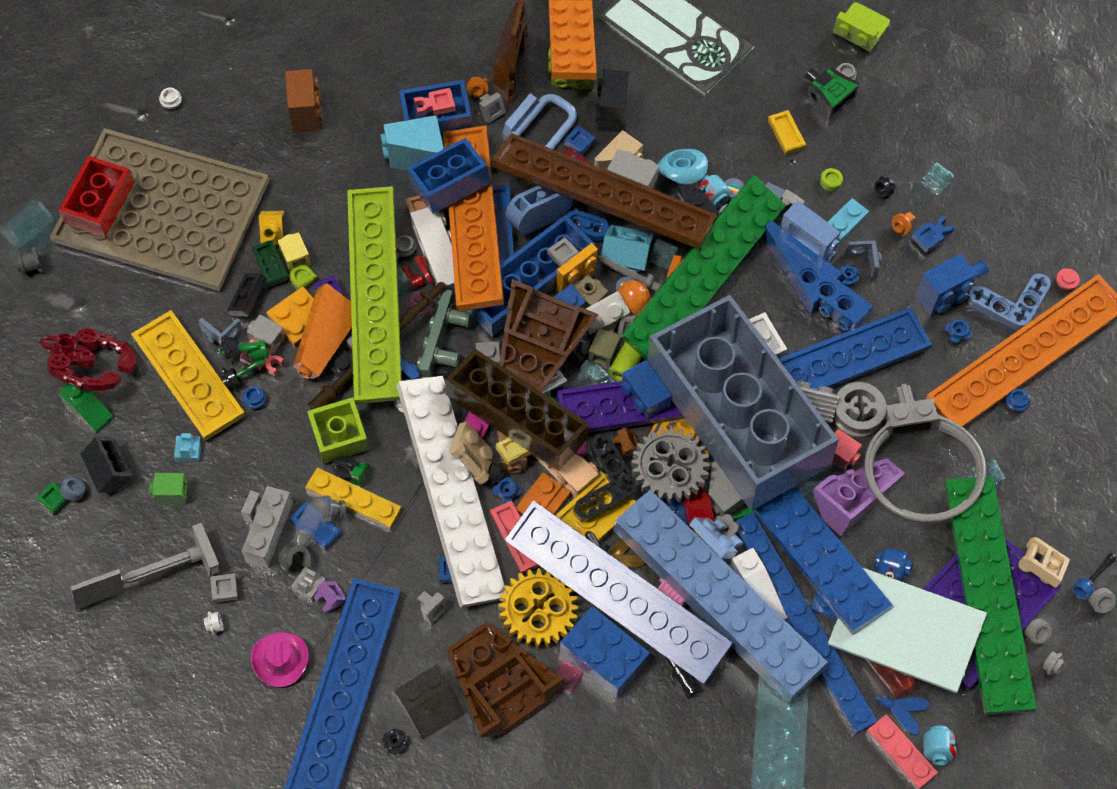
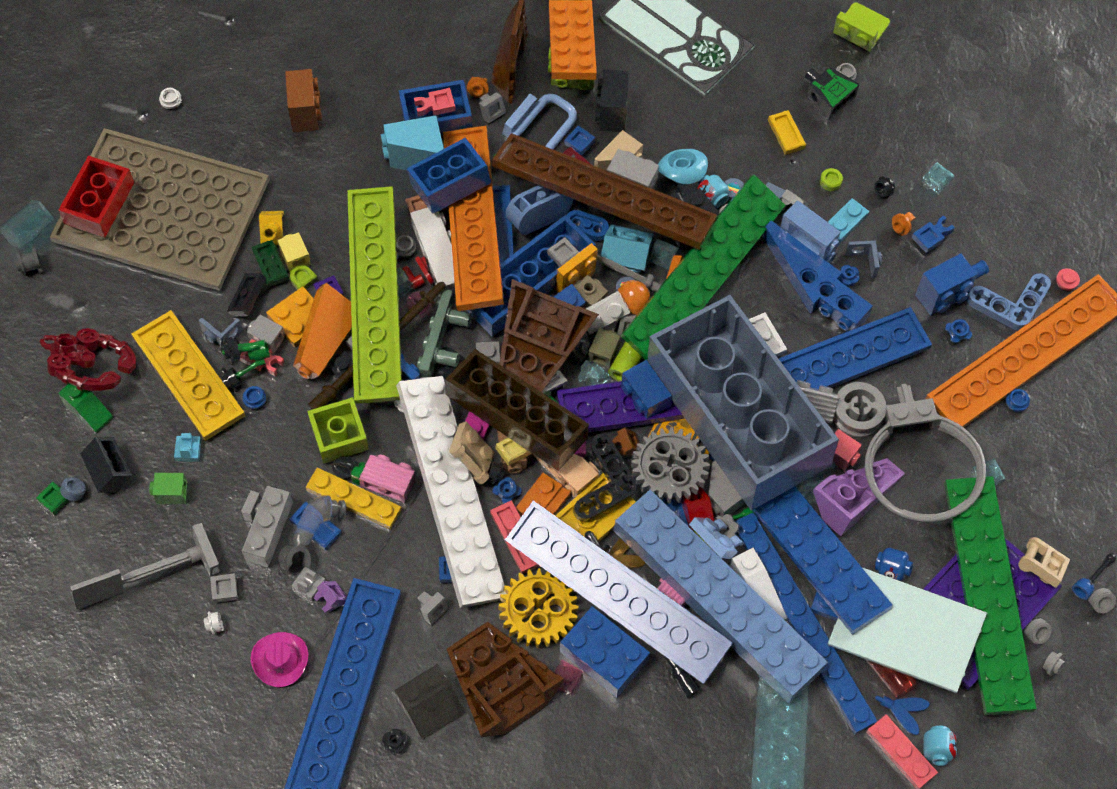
none -> bright pink brick [359,455,416,503]

